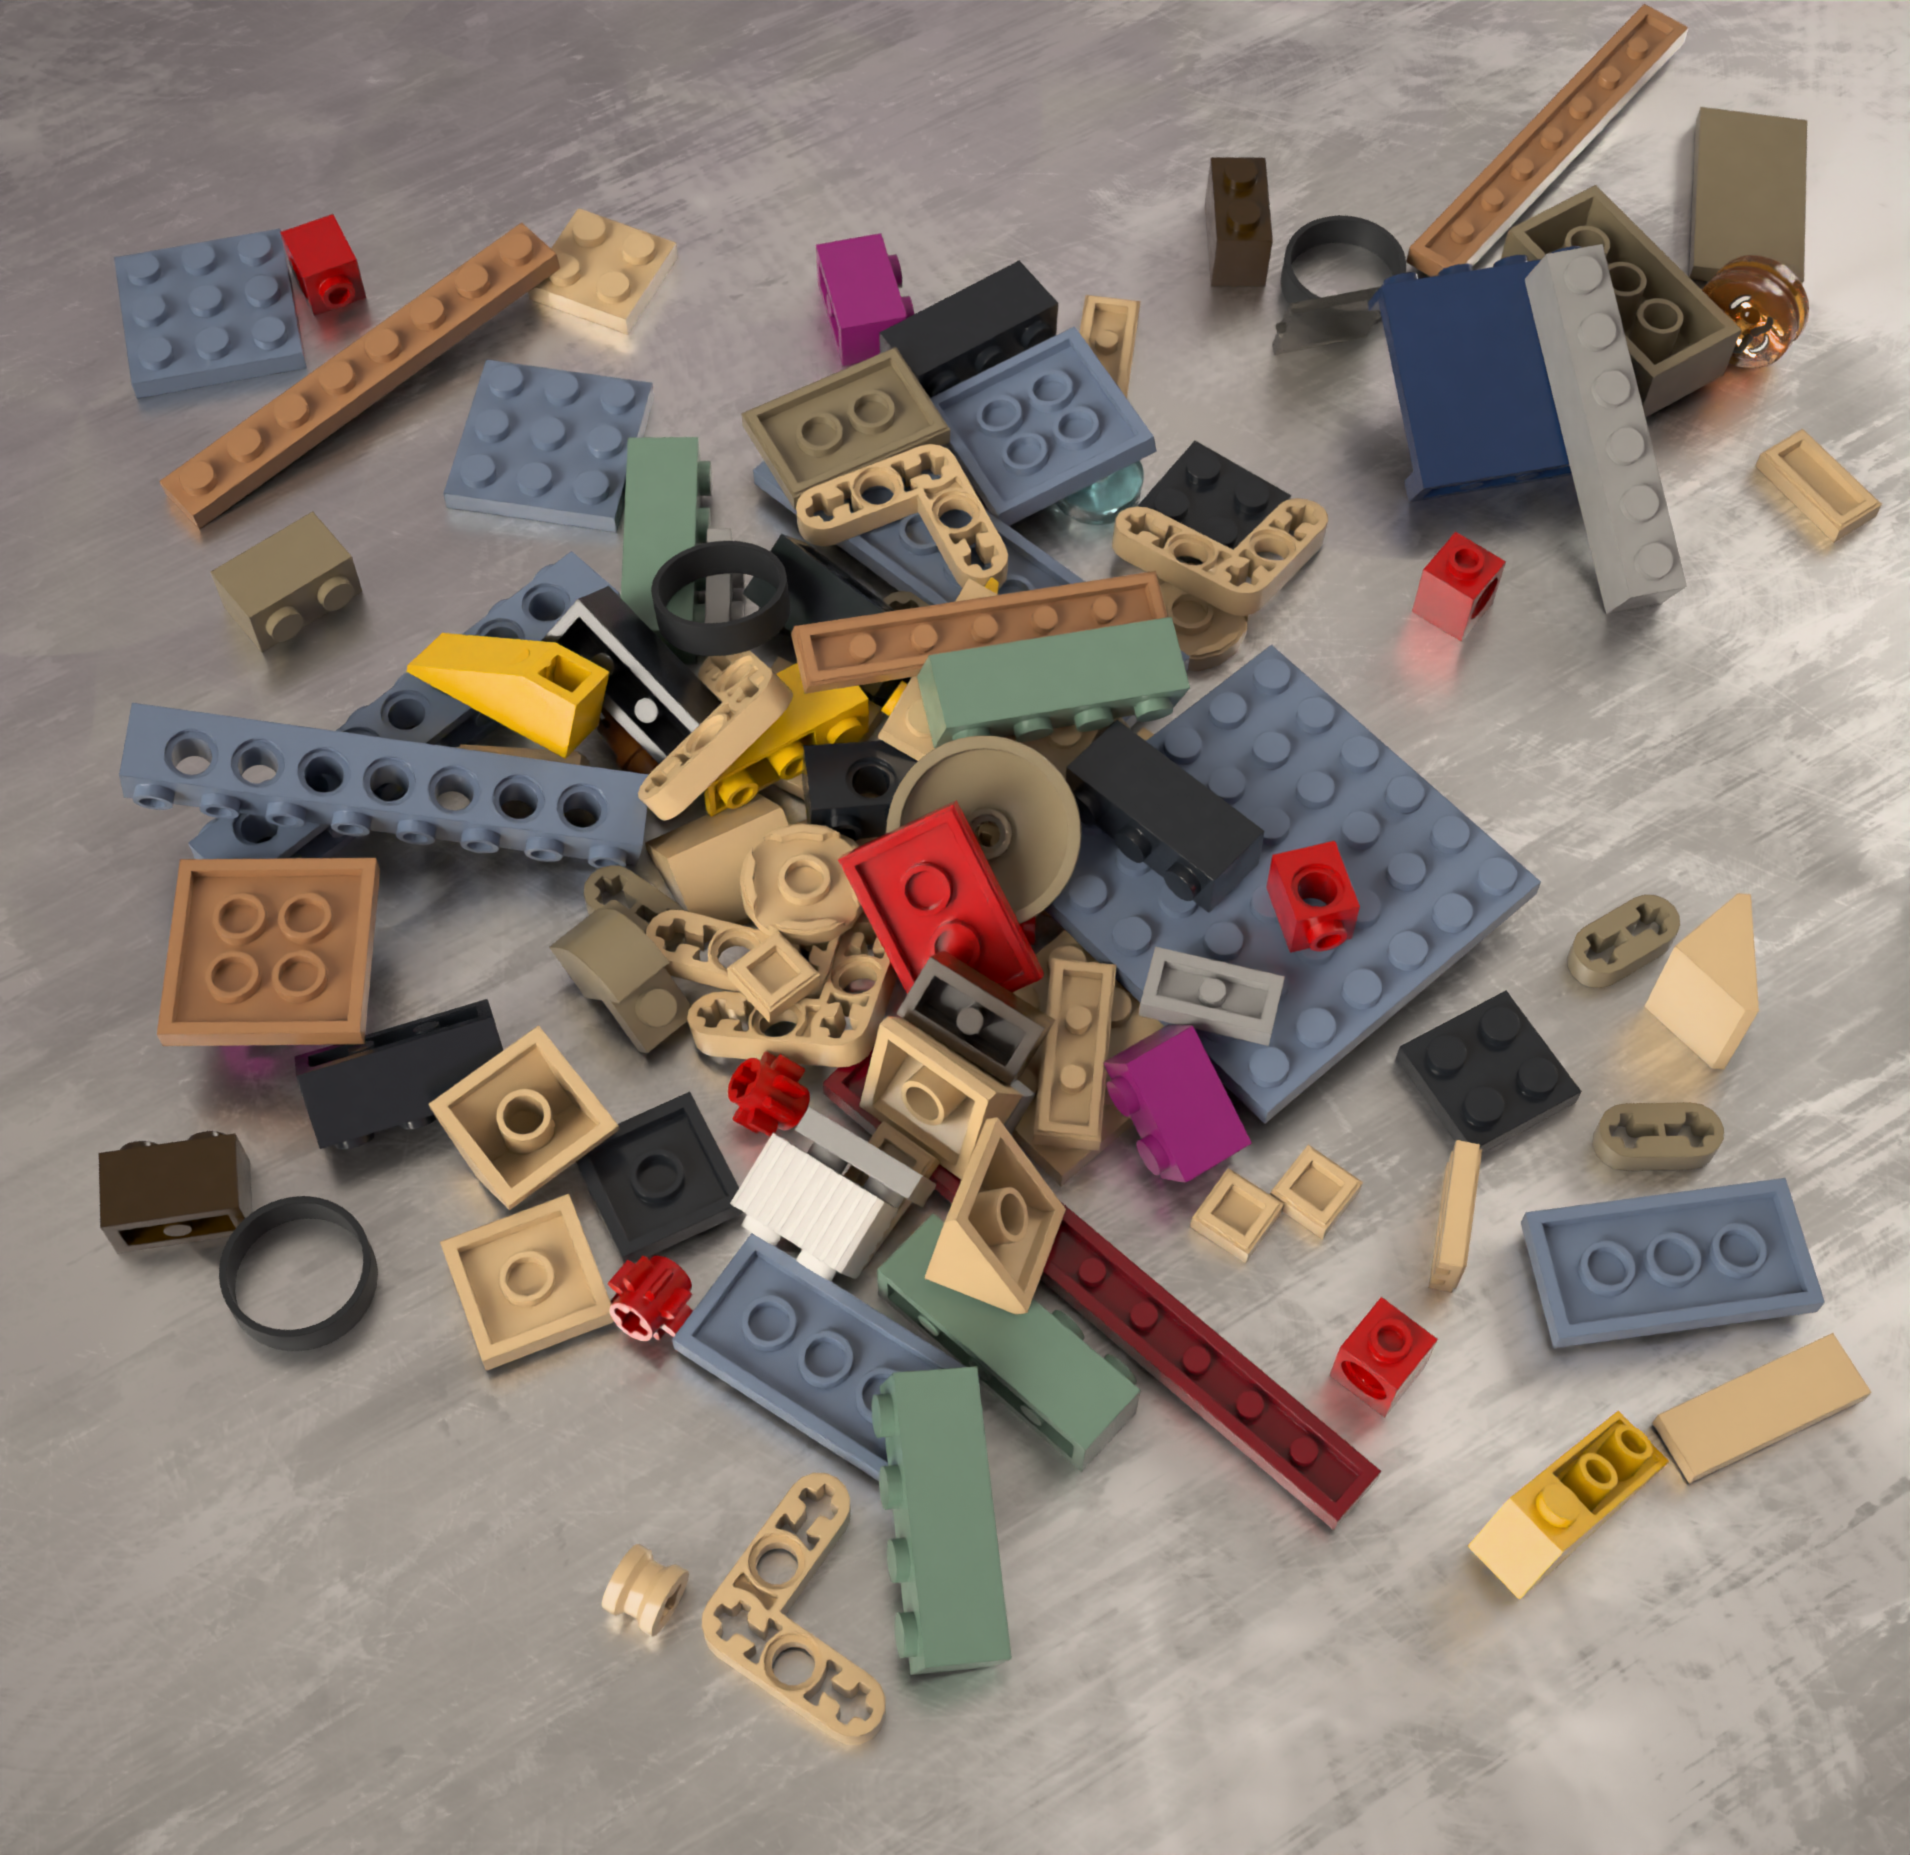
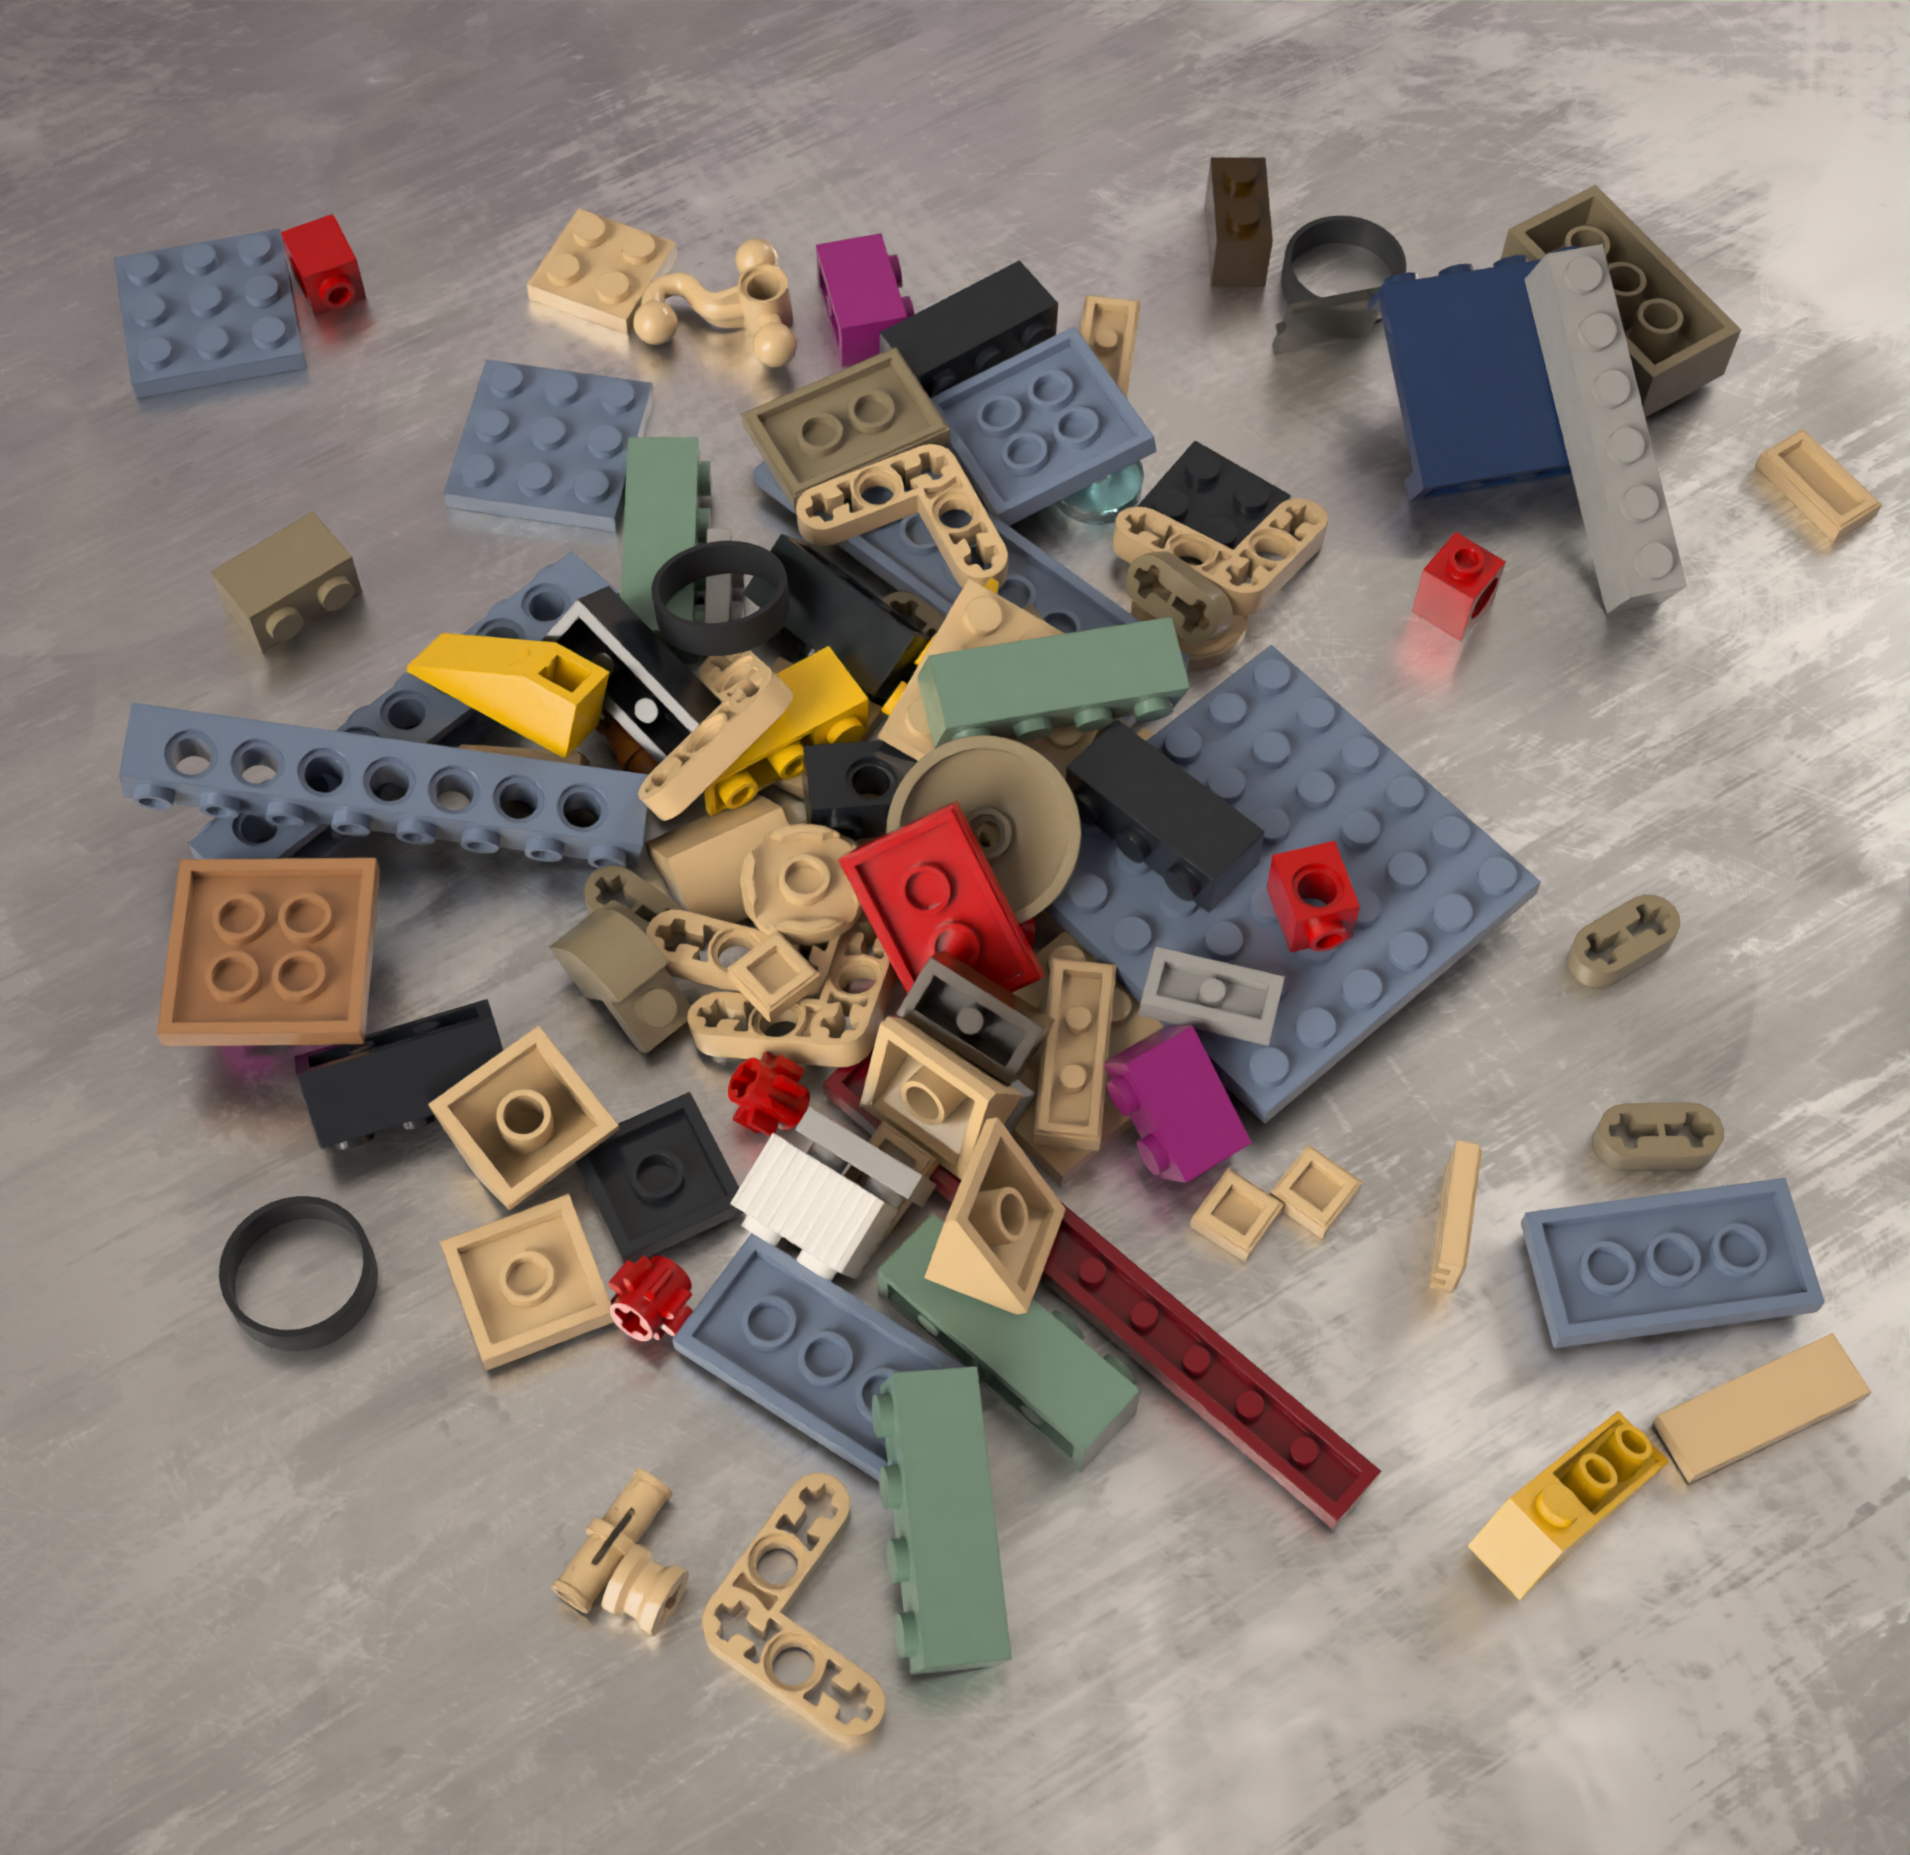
dark brown brick [99,1131,252,1253] -> none
medium nougat plate [159,222,560,529] -> none
medium nougat tile [791,571,1168,694] -> none
red brick [1329,1297,1438,1418] -> none
black plate [1396,990,1582,1154] -> none
medium nougat plate [1406,4,1689,277] -> none
tan slope [1644,893,1759,1069] -> none
dark tan tile [1689,107,1807,293] -> none
clear orange head [1702,255,1810,369] -> none
none -> tan pin [551,1468,673,1614]
none -> tan piece [633,238,797,367]
none -> dark tan beam [1126,551,1233,643]

